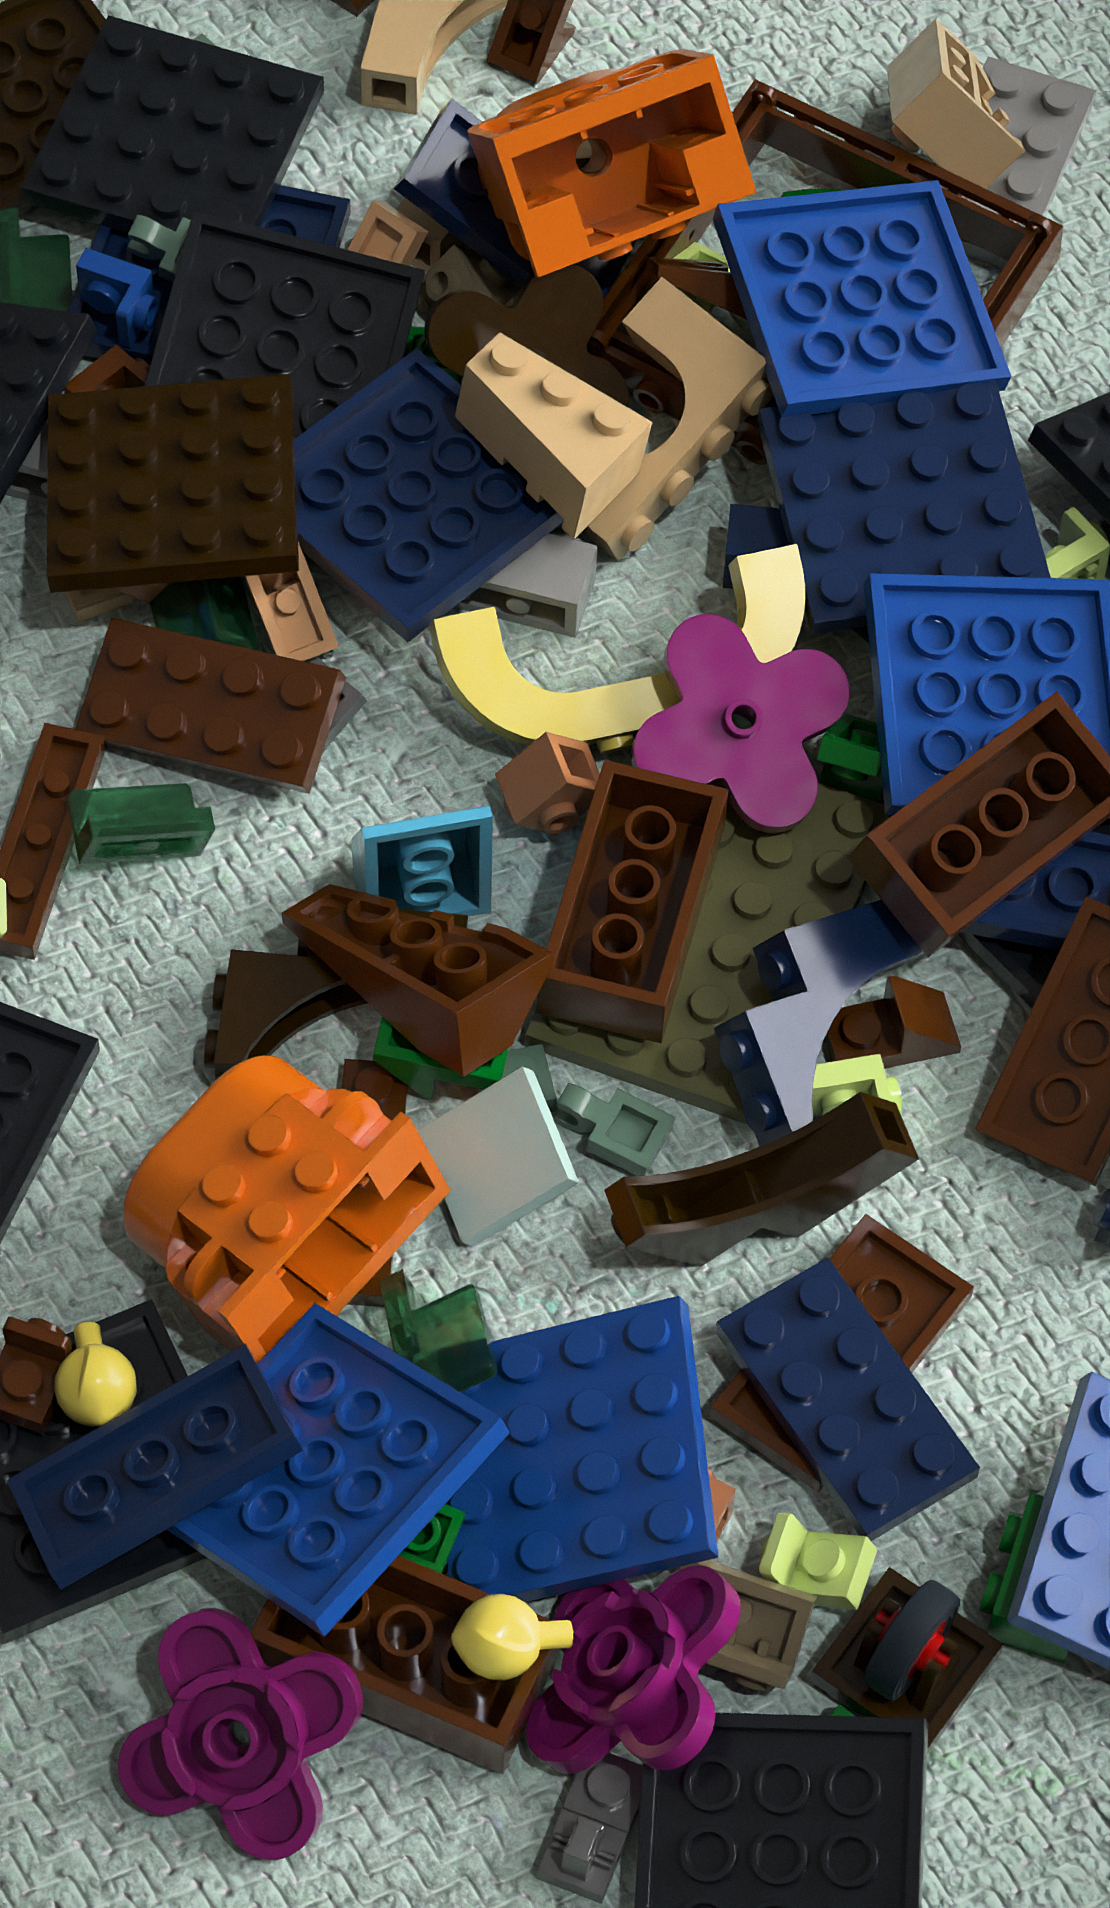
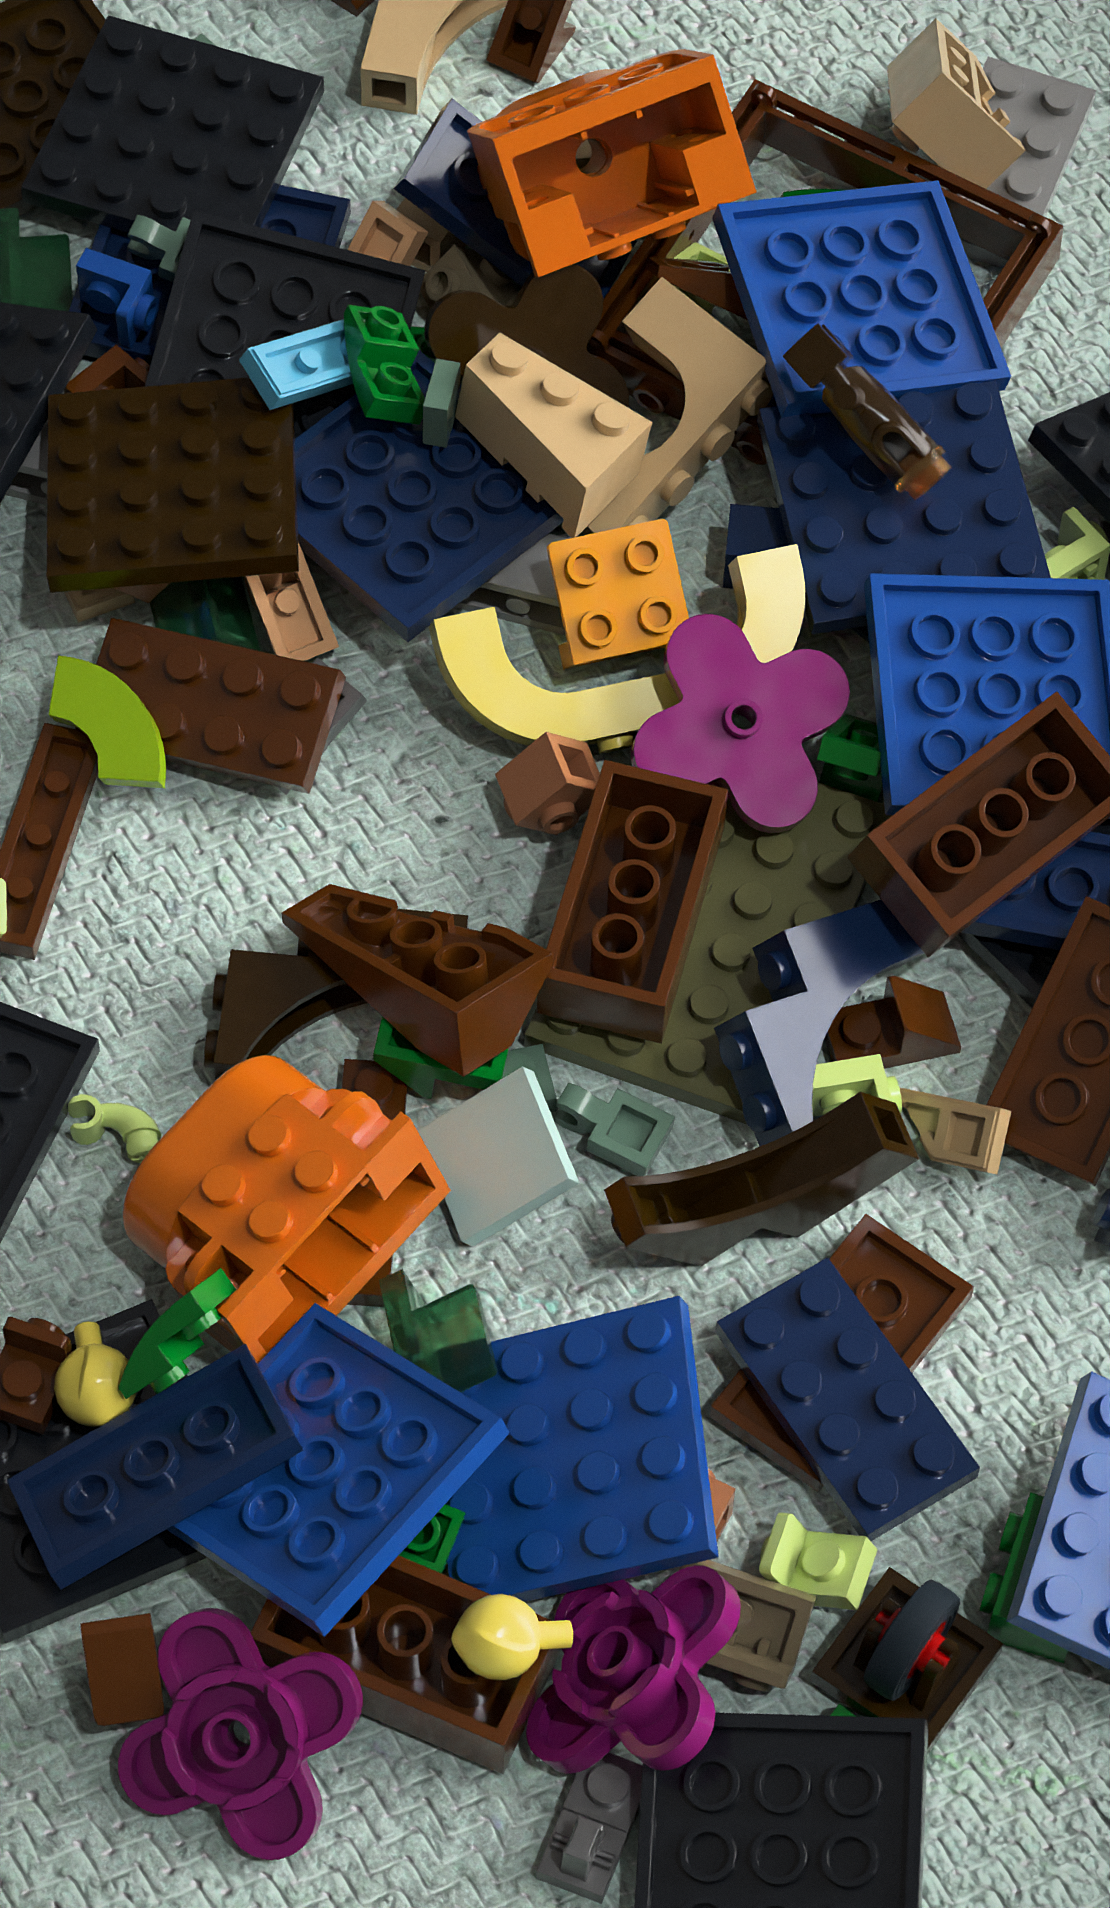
clear green panel [67,783,215,864] -> none
medium azure slope [352,805,493,917] -> none
none -> lime tile [49,656,166,789]
none -> yellowish green arm [68,1094,161,1163]
none -> reddish brown slope [80,1613,165,1726]
none -> green slope [119,1268,236,1399]
none -> medium azure tile [239,319,353,410]
none -> green slope [344,304,425,425]
none -> sand green tile [423,358,461,448]
none -> light orange bracket [547,519,689,670]
none -> dark brown piece [783,323,952,501]
none -> tan tile [899,1087,1011,1175]

